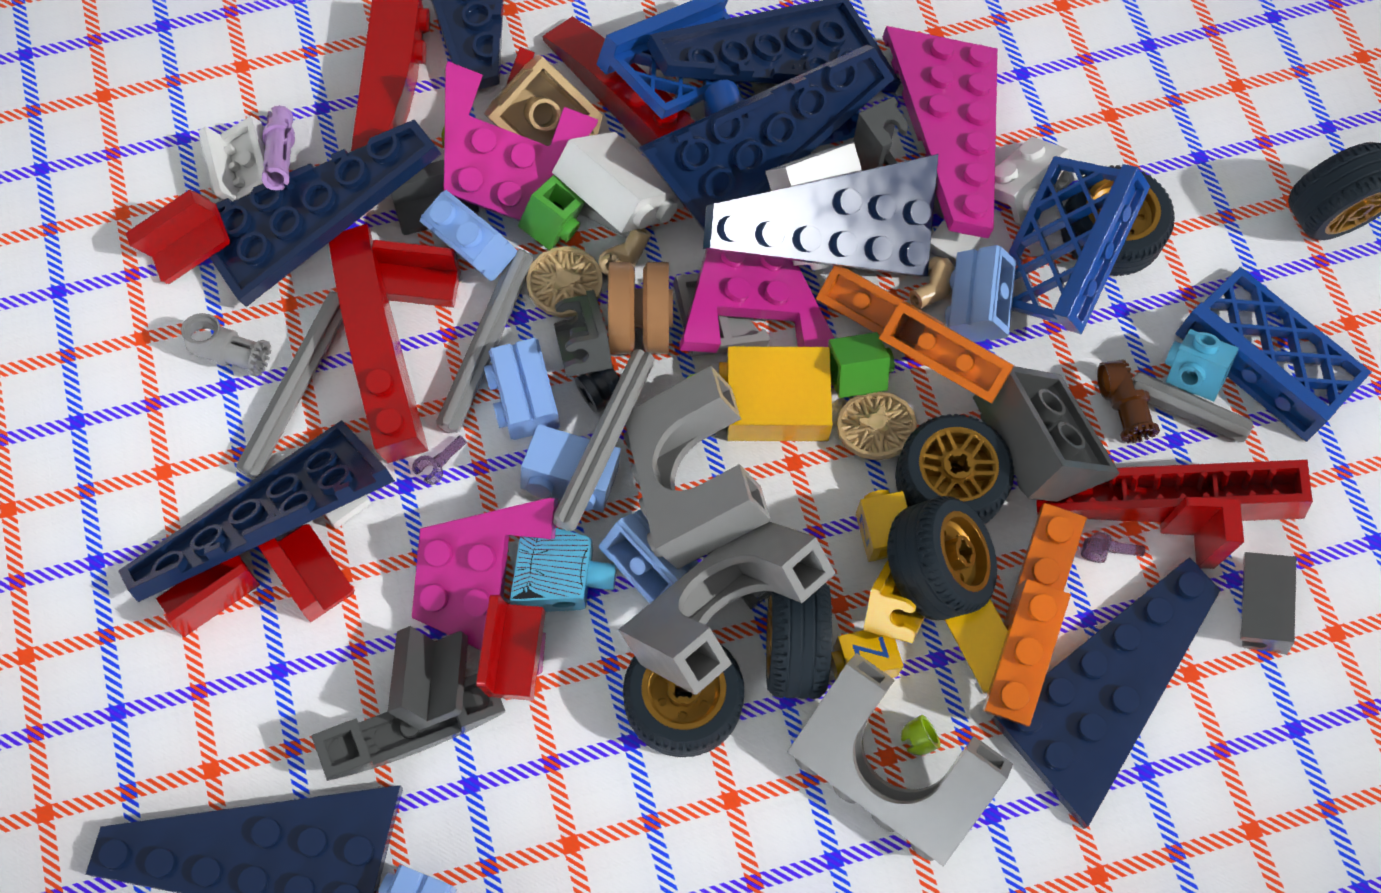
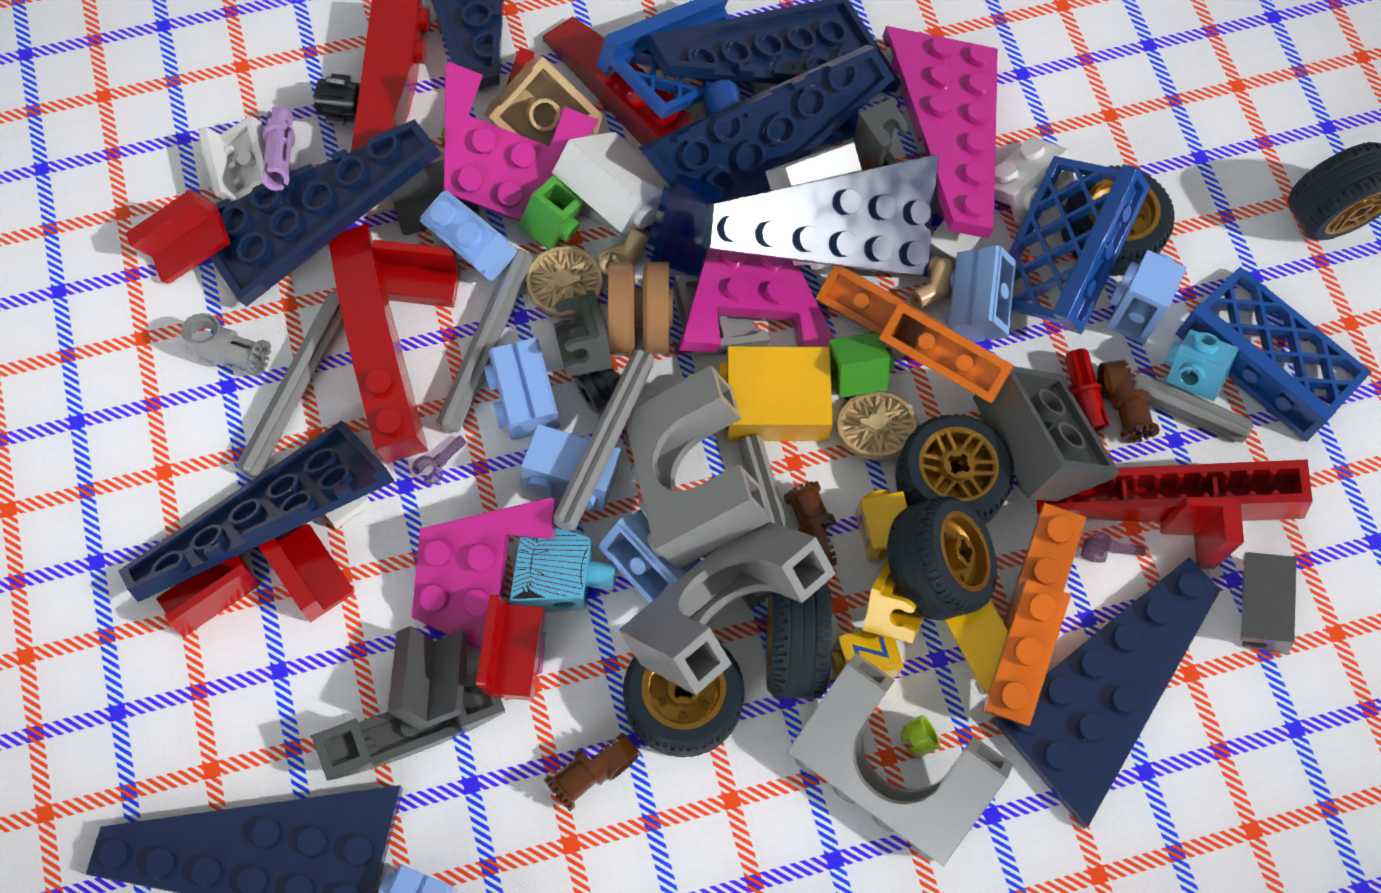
none -> black gear [314,74,360,125]
none -> reddish brown connector [543,733,641,812]
none -> clear blue brick [647,173,725,277]
none -> light grey axle [739,434,789,528]
none -> reddish brown connector [783,481,837,567]
none -> red axle [1065,348,1110,432]
none -> light blue brick [1106,250,1187,345]

